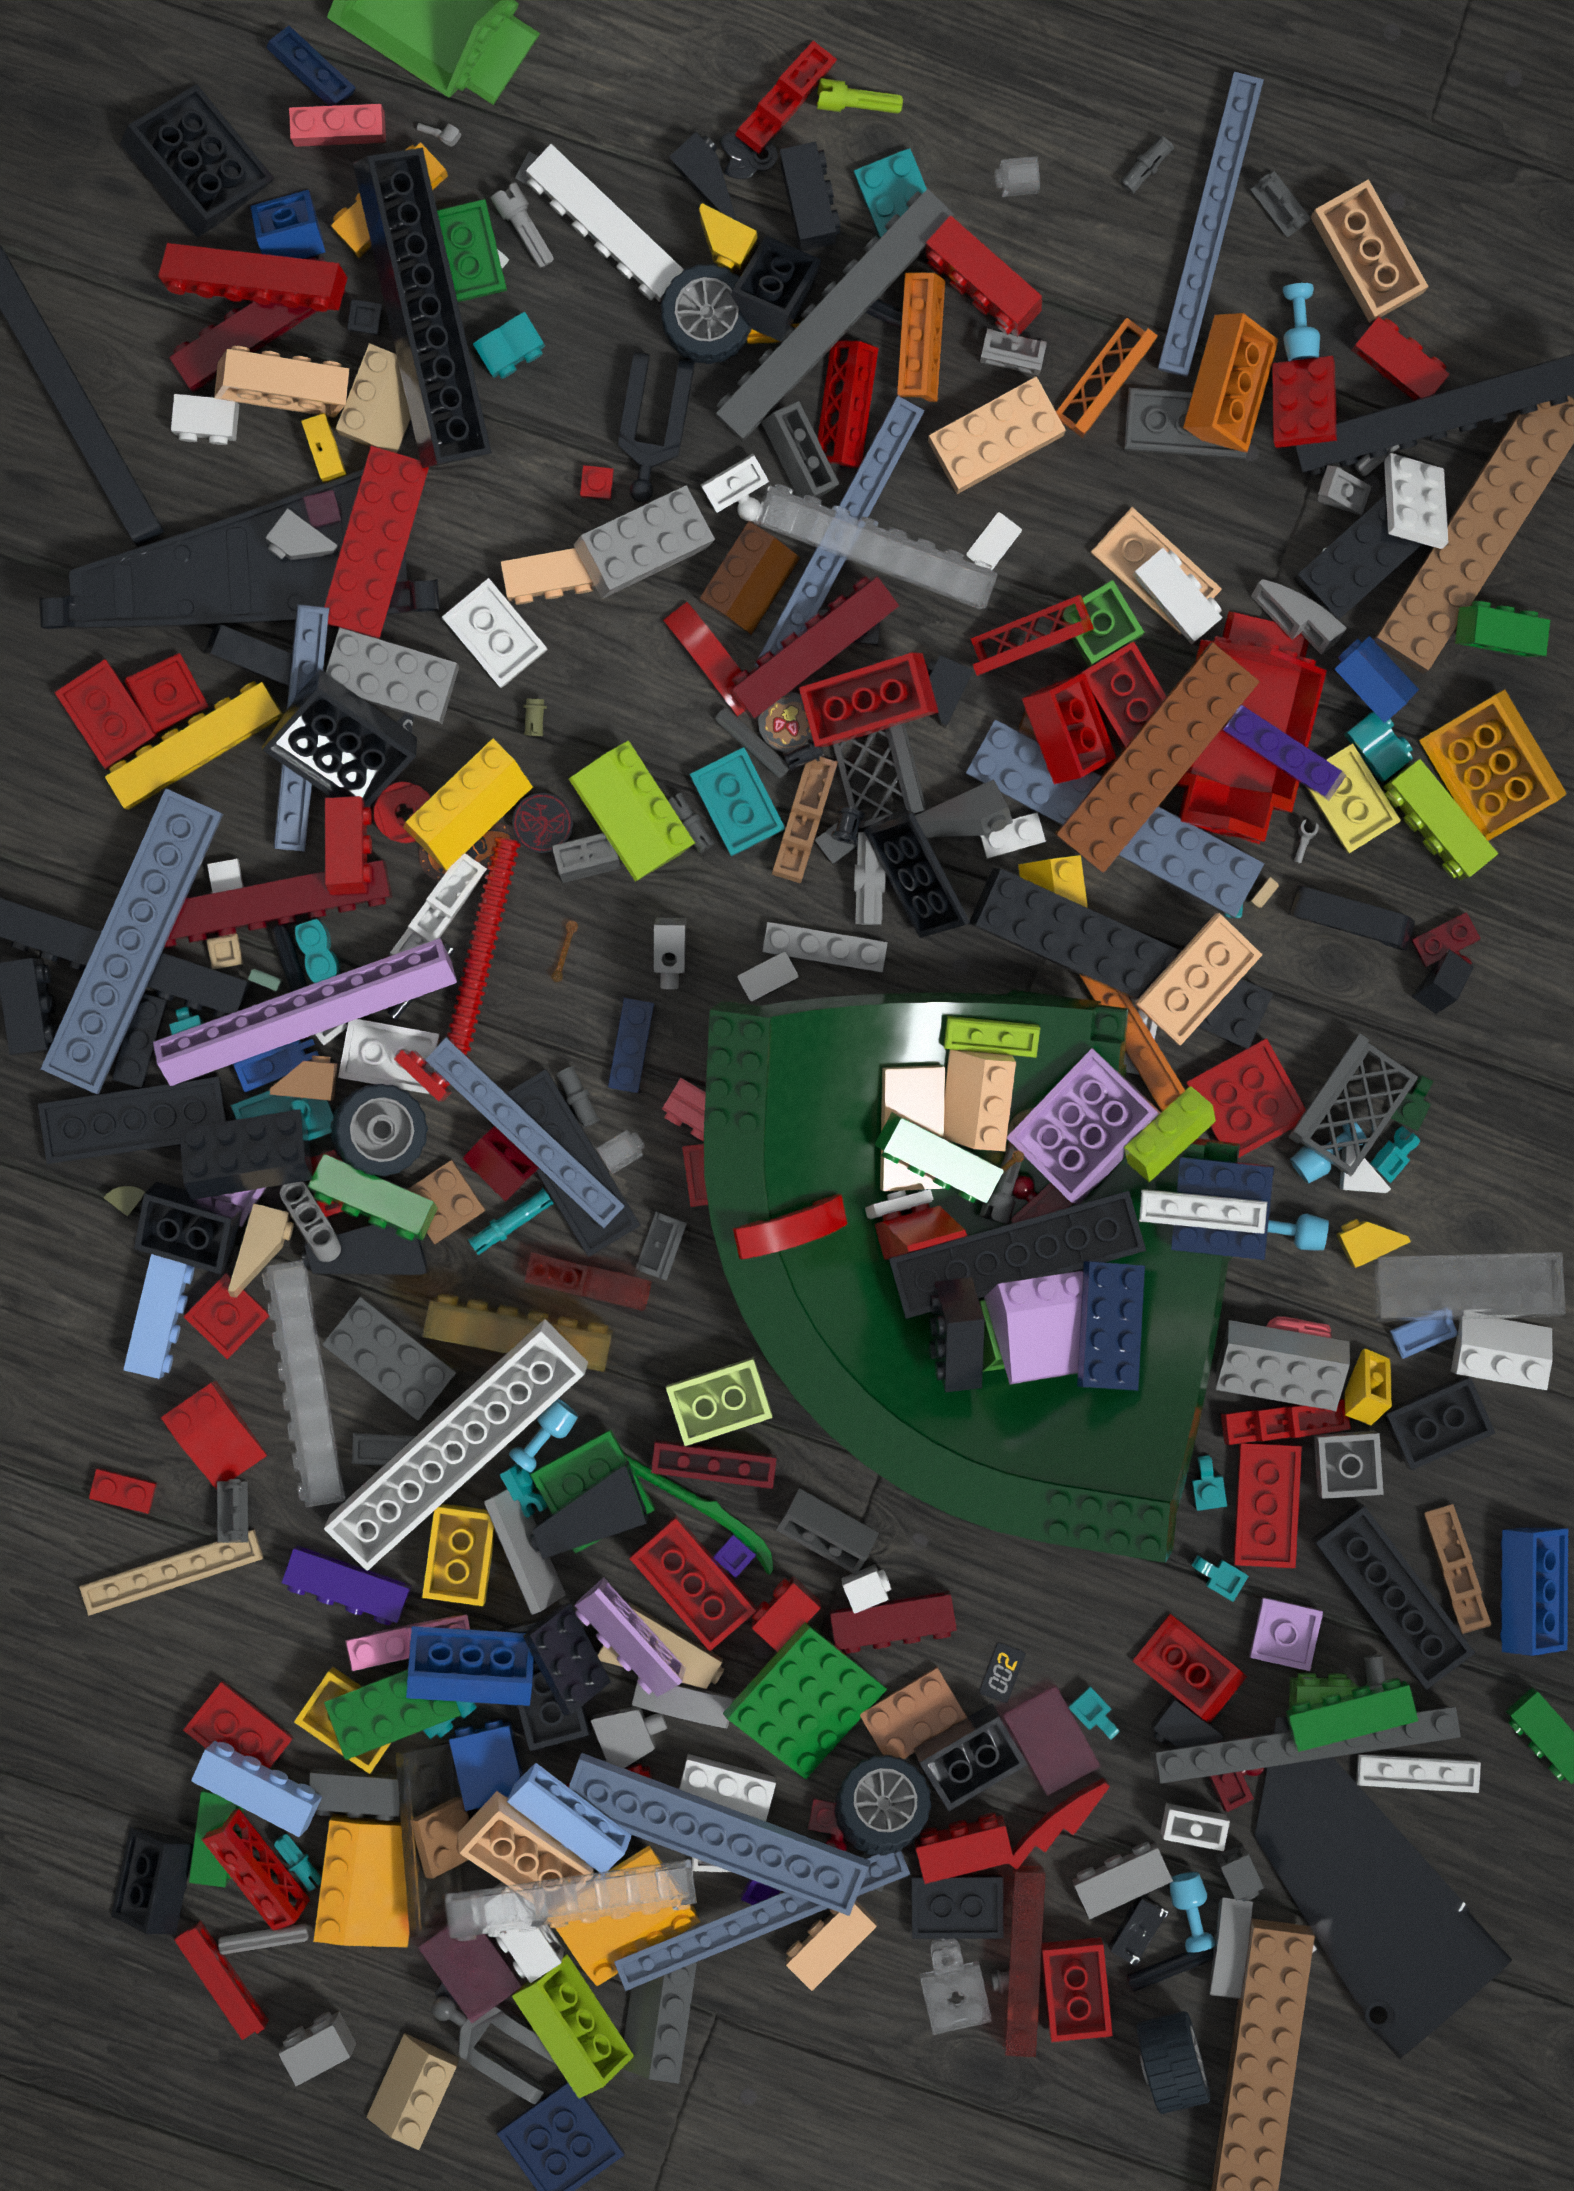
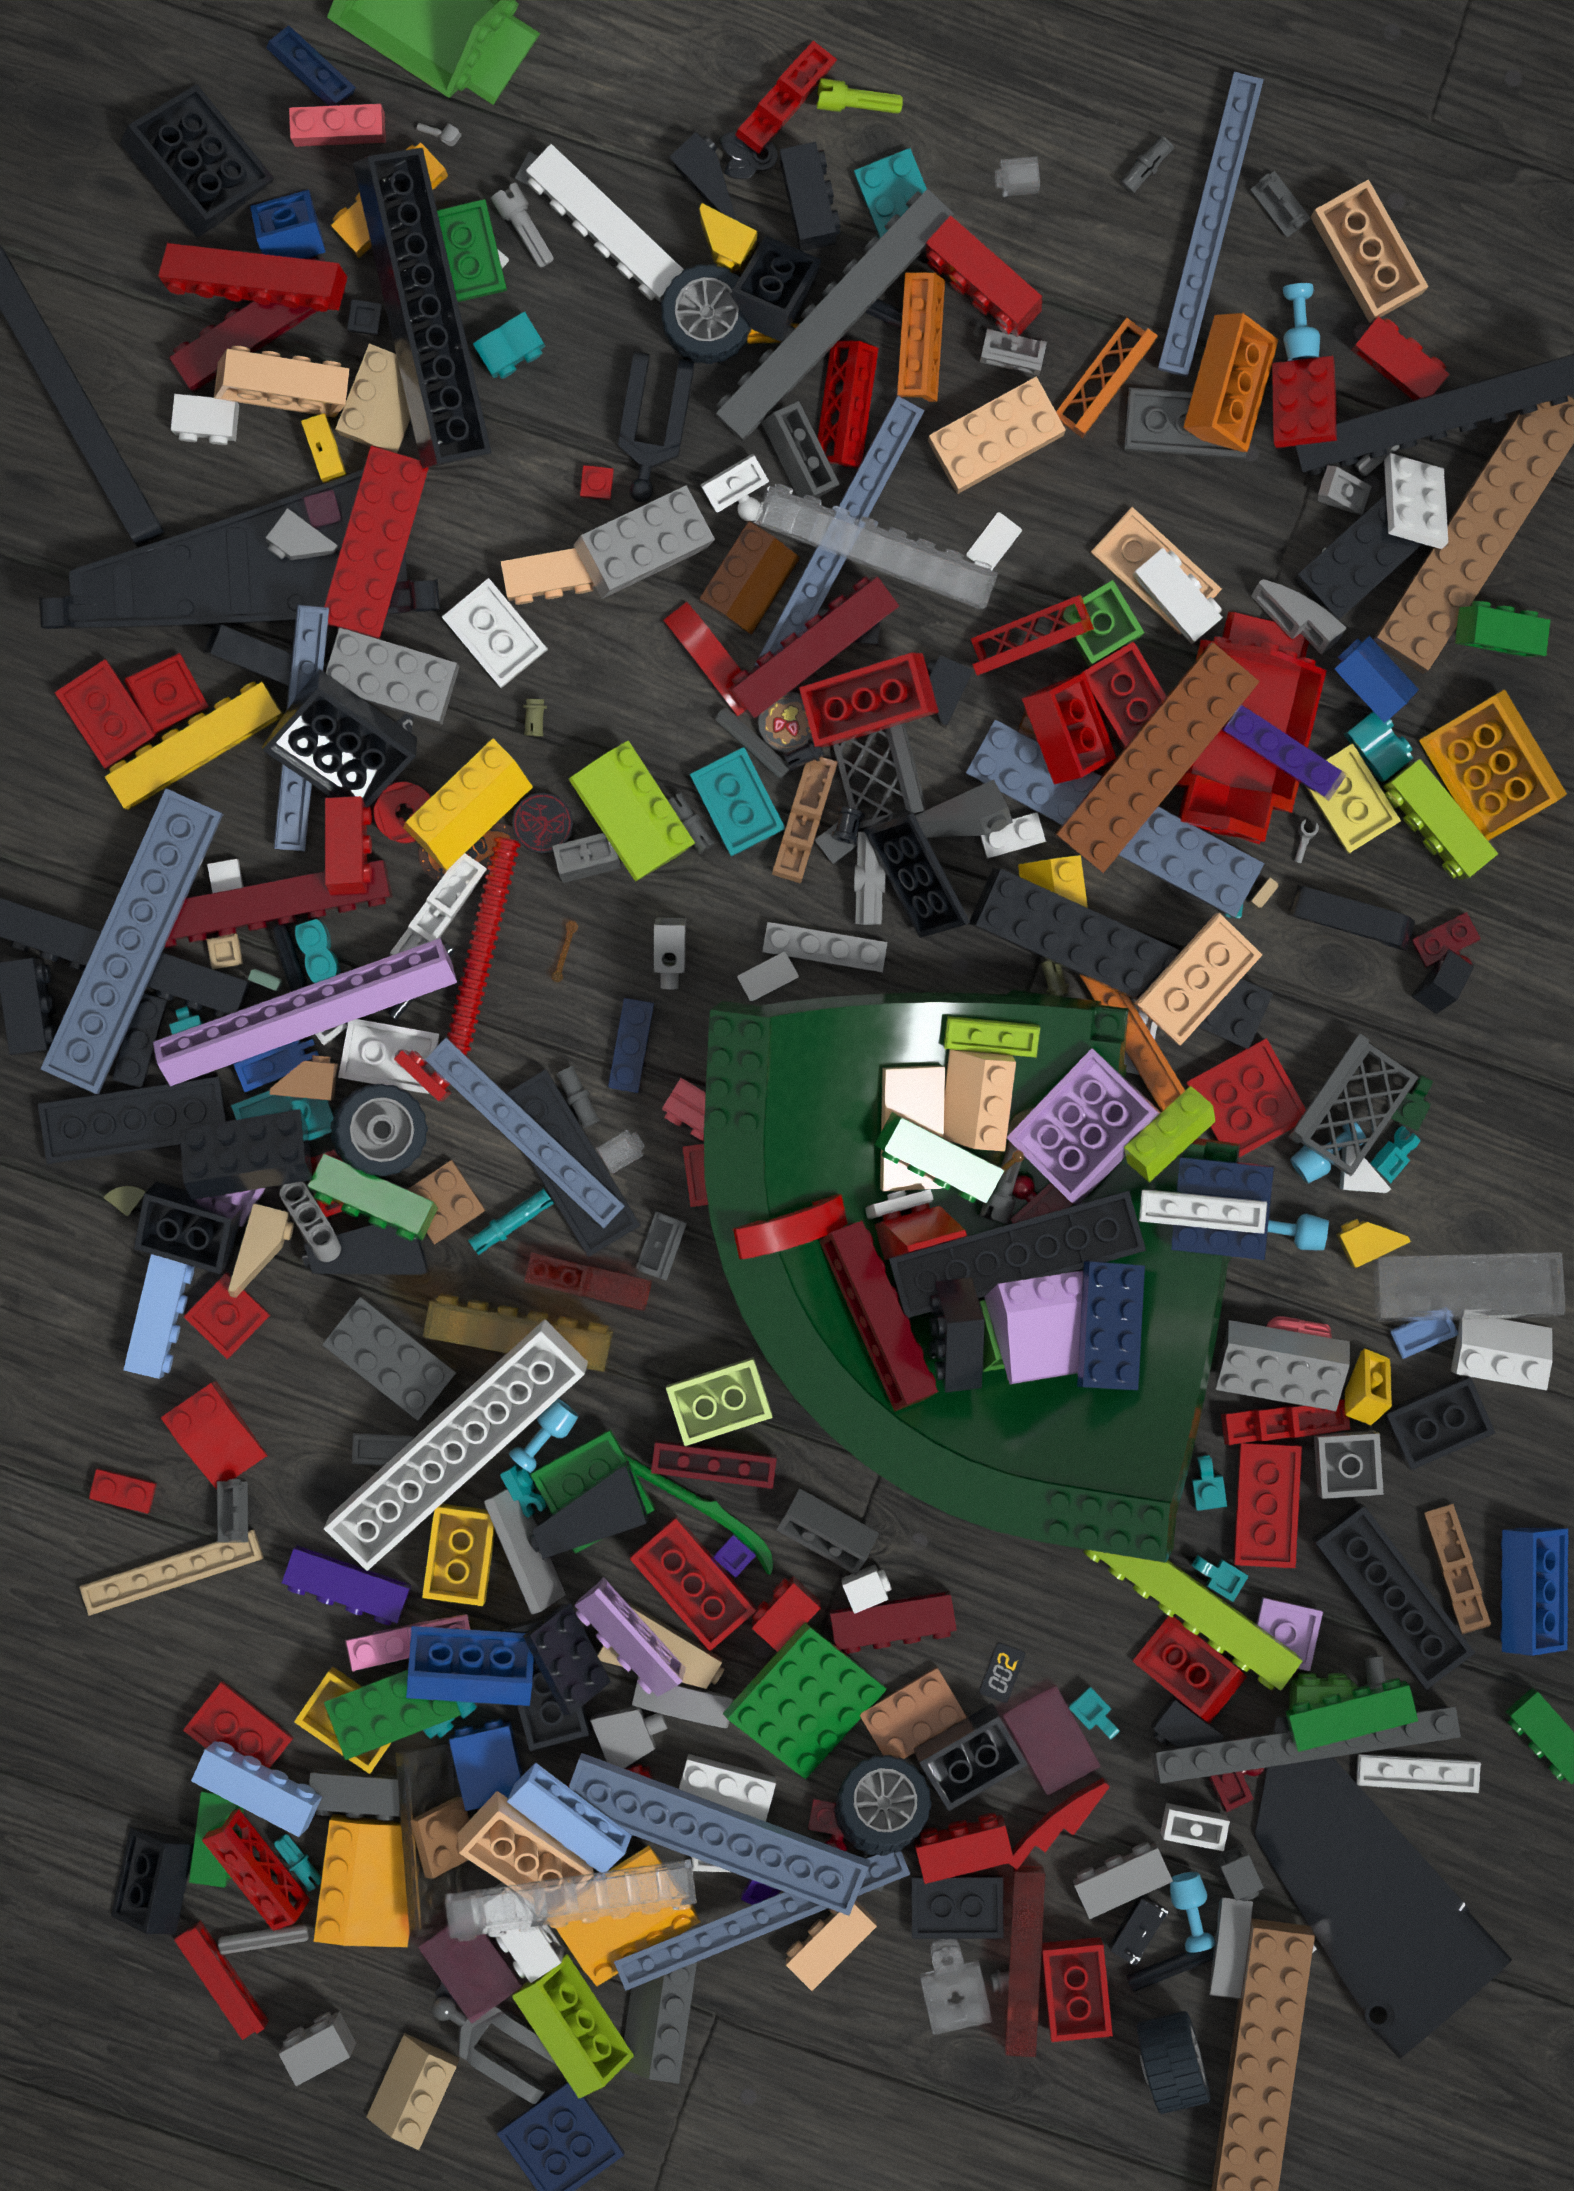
clear brick [262,1260,345,1508] -> none
dark red brick [462,1126,539,1202] -> none
none -> dark red brick [819,1221,938,1411]
none -> olive pin [1041,960,1070,996]
none -> lime brick [1083,1549,1303,1690]

